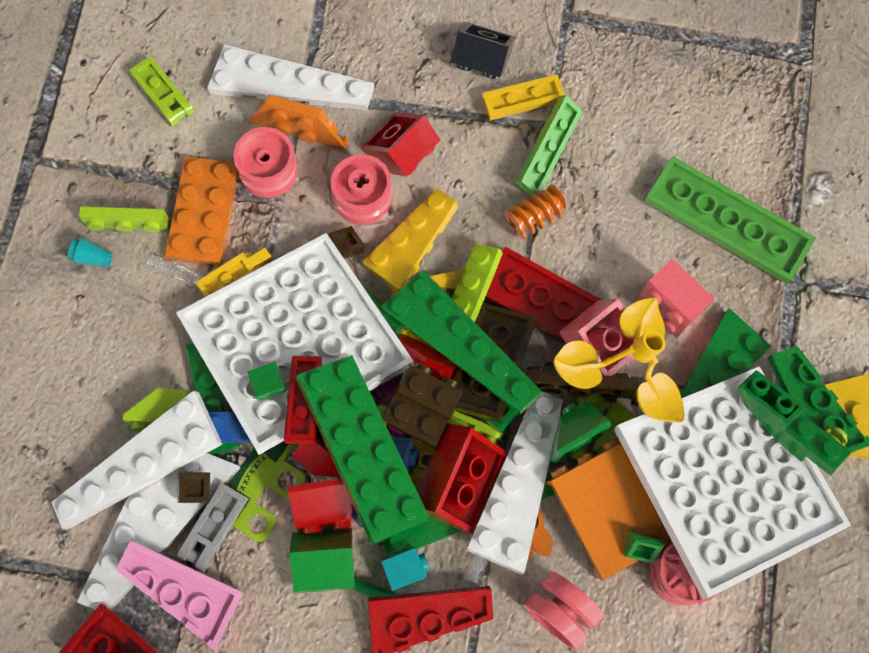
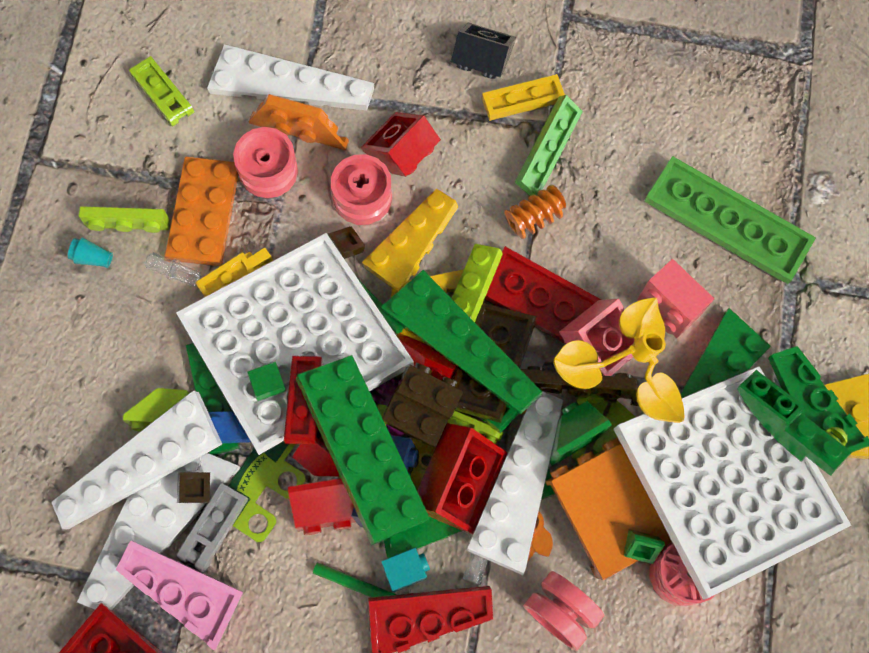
green slope [289,528,355,593] -> none

